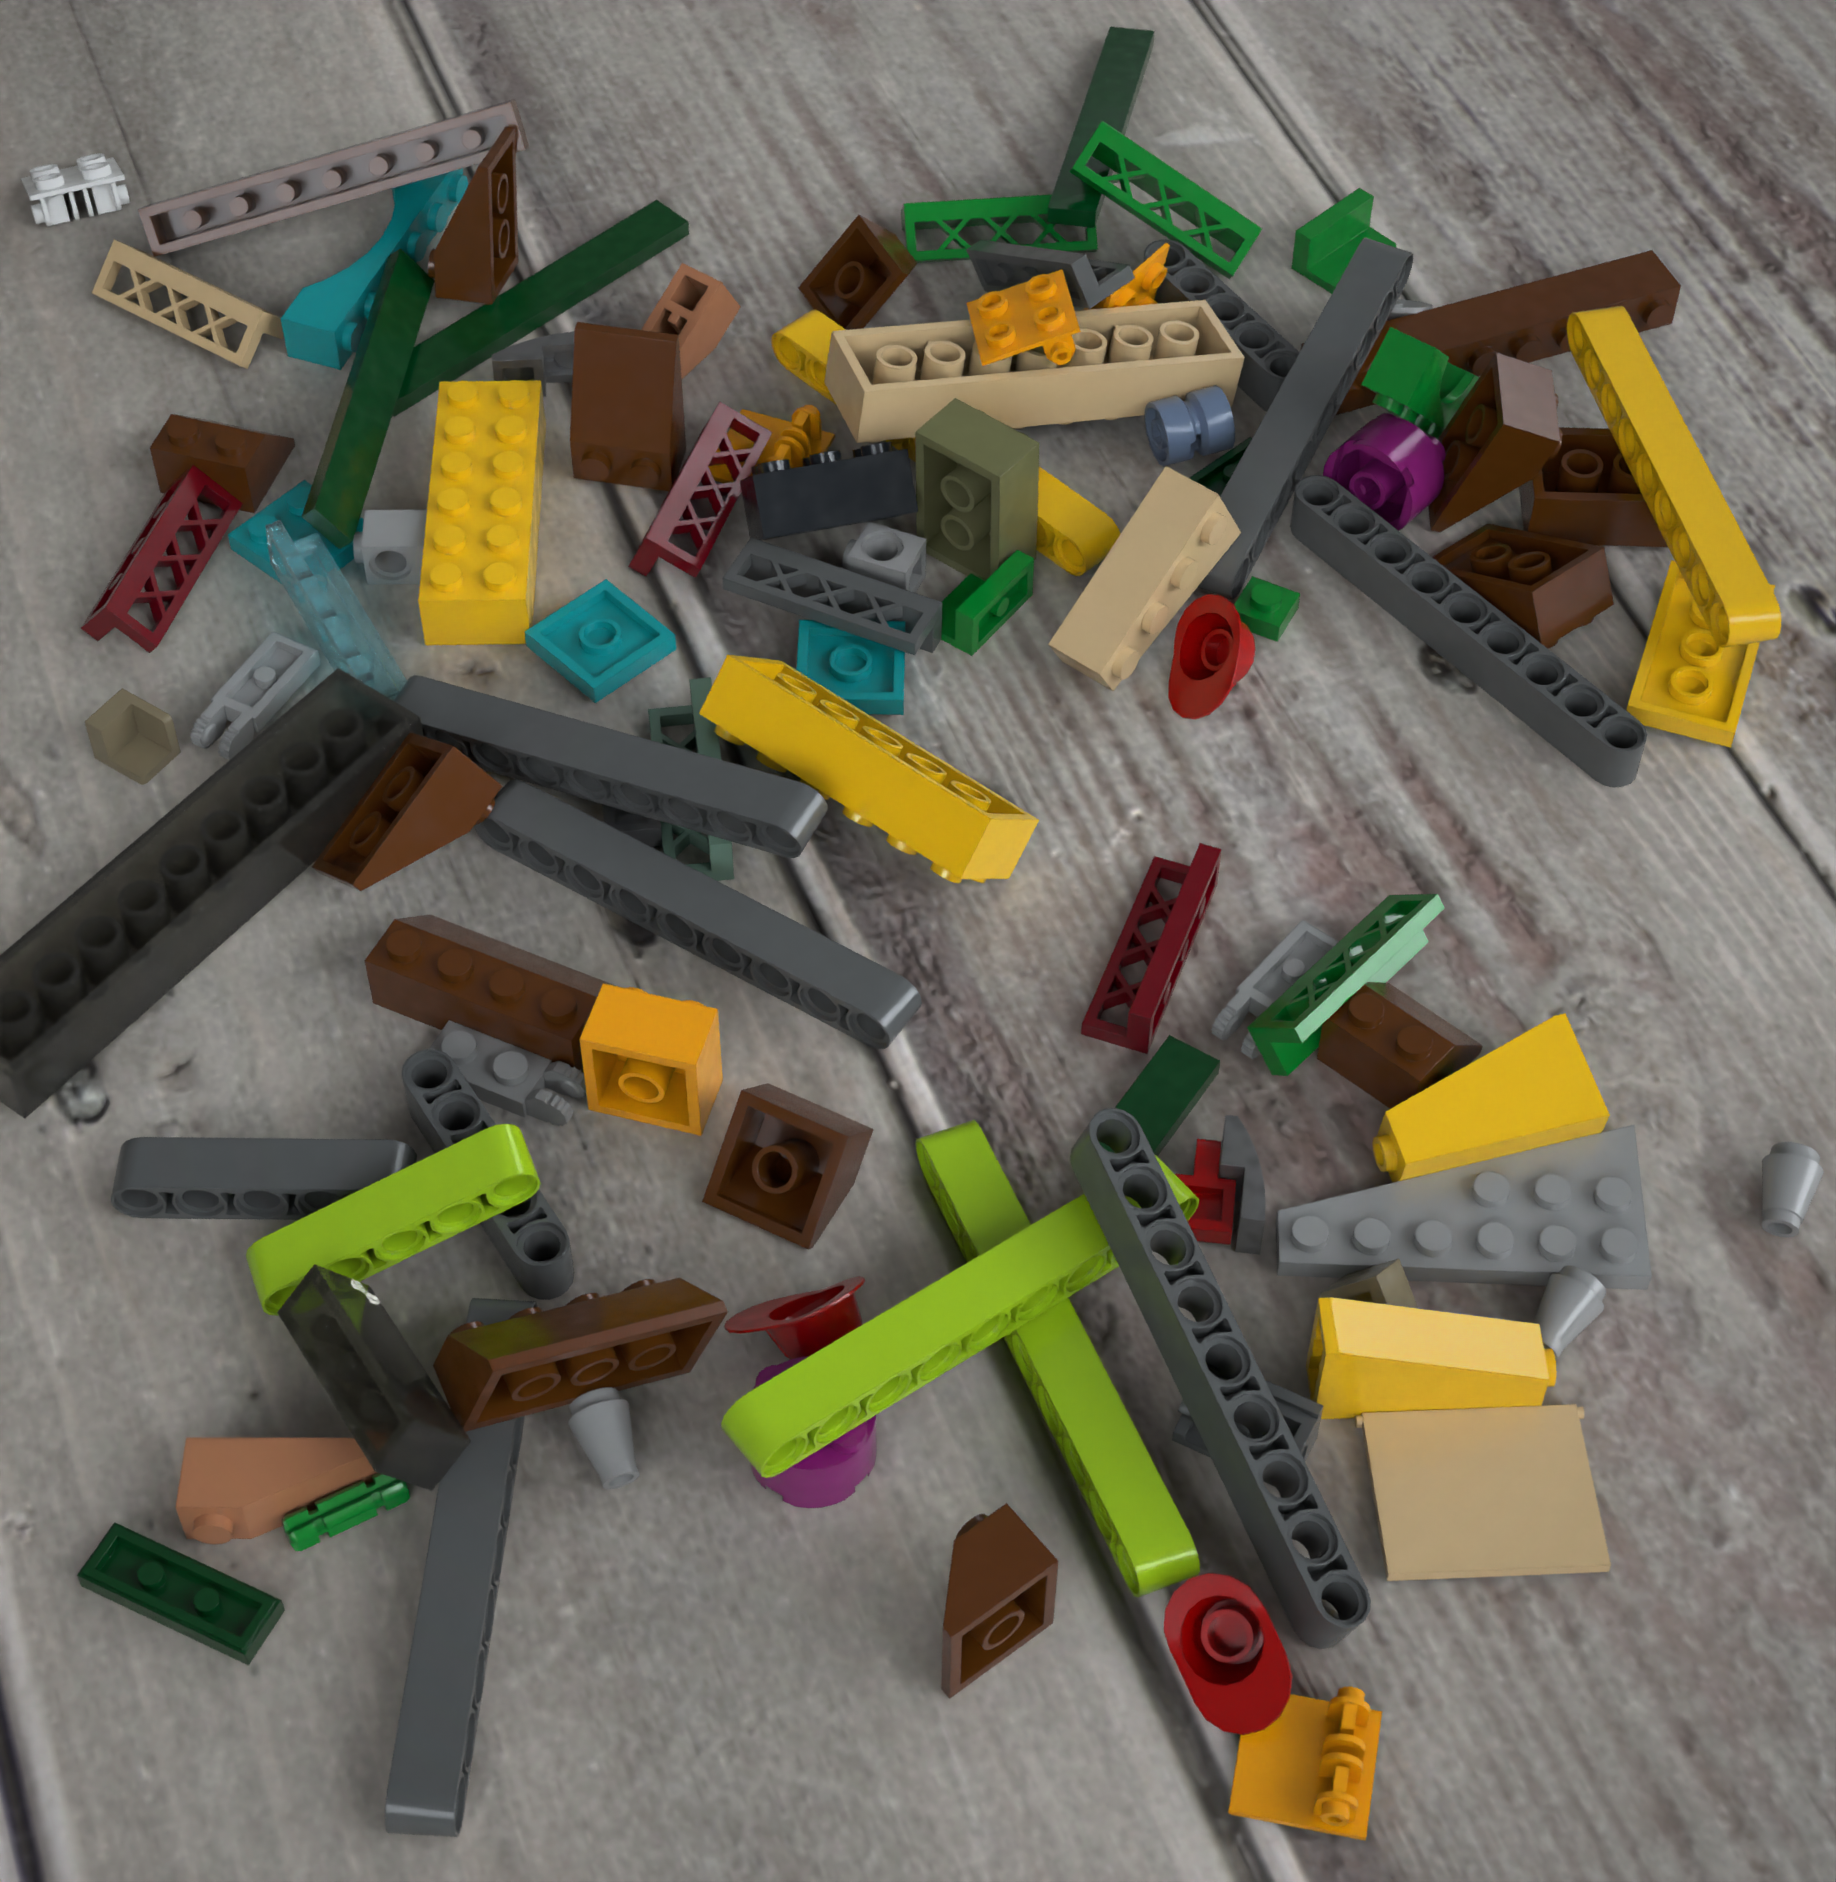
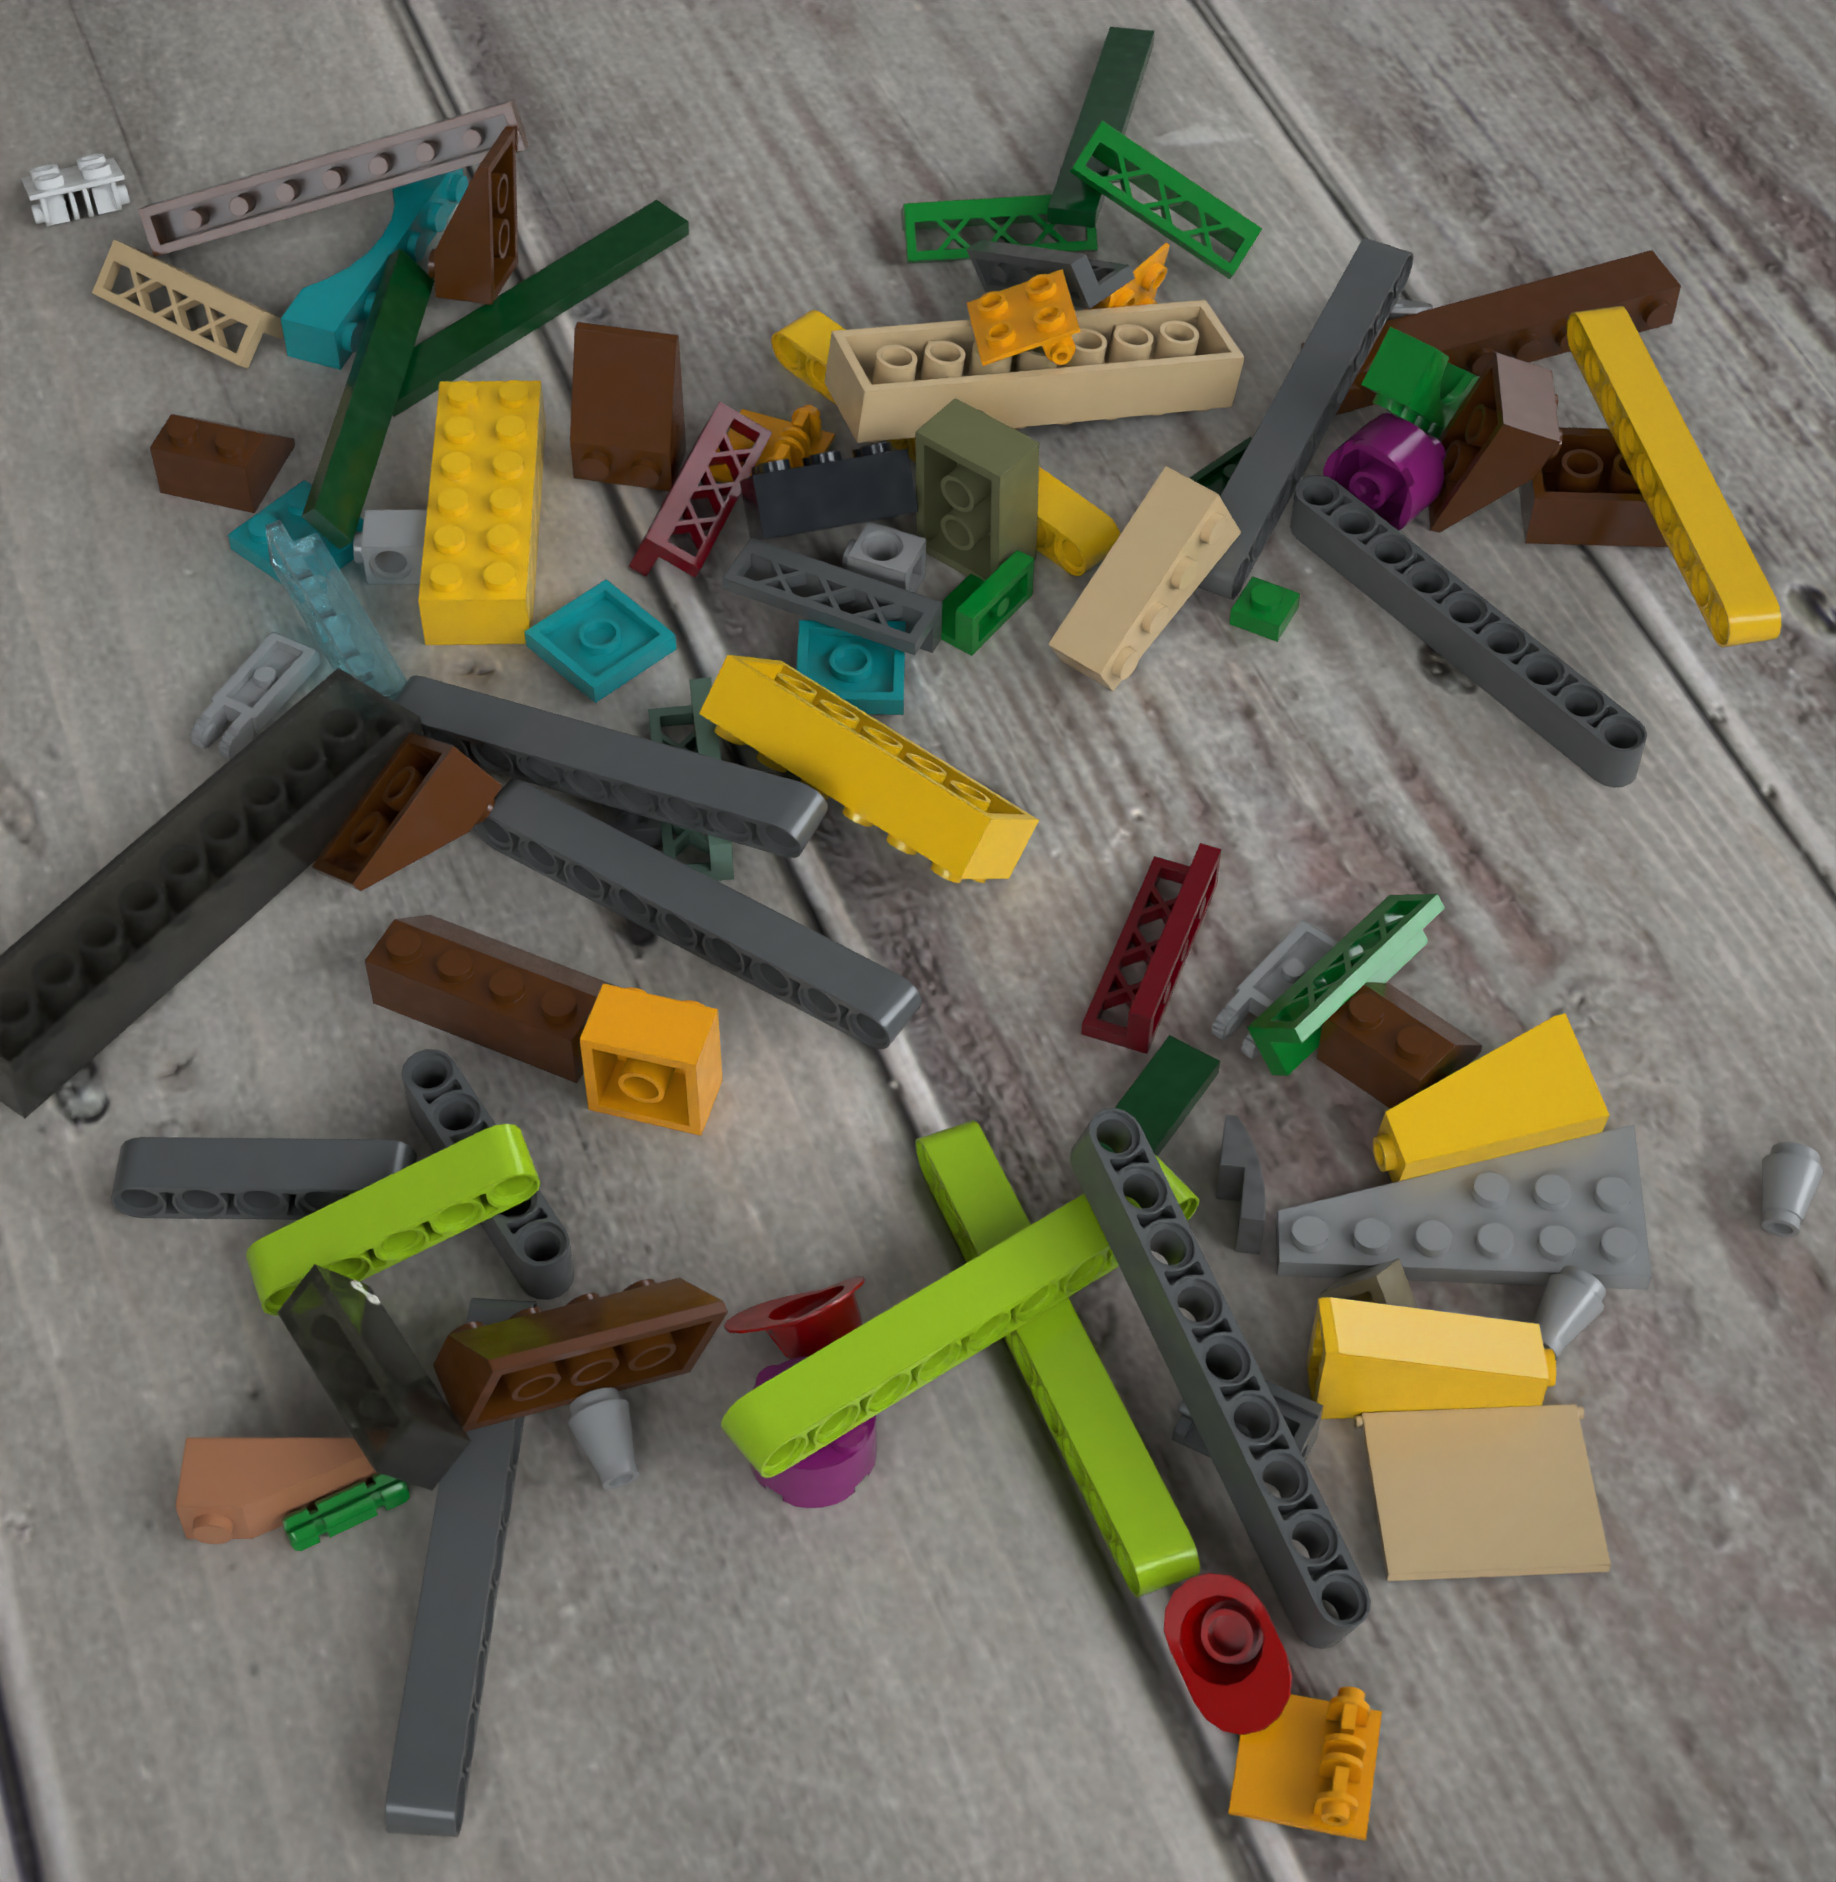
dark green tile [77,1522,285,1666] -> none
dark red fence [81,465,243,653] -> none
dark tan panel [85,688,181,785] -> none
light grey hinge [429,1020,586,1126] -> none
flat silver slope [492,331,575,397] -> none
nougat slope [641,263,741,379] -> none
reddish brown slope [702,1083,874,1250] -> none
reddish brown slope [798,215,917,330] -> none
reddish brown slope [941,1503,1058,1699] -> none
dark grey beam [1144,240,1300,412] -> none
sand blue wheel [1145,385,1235,467] -> none
red piece [1168,594,1256,720] -> none
red plate [1175,1139,1236,1245] -> none
green panel [1291,188,1396,294] -> none
reddish brown slope [1432,523,1614,649] -> none
yellow plate [1626,560,1775,748] -> none

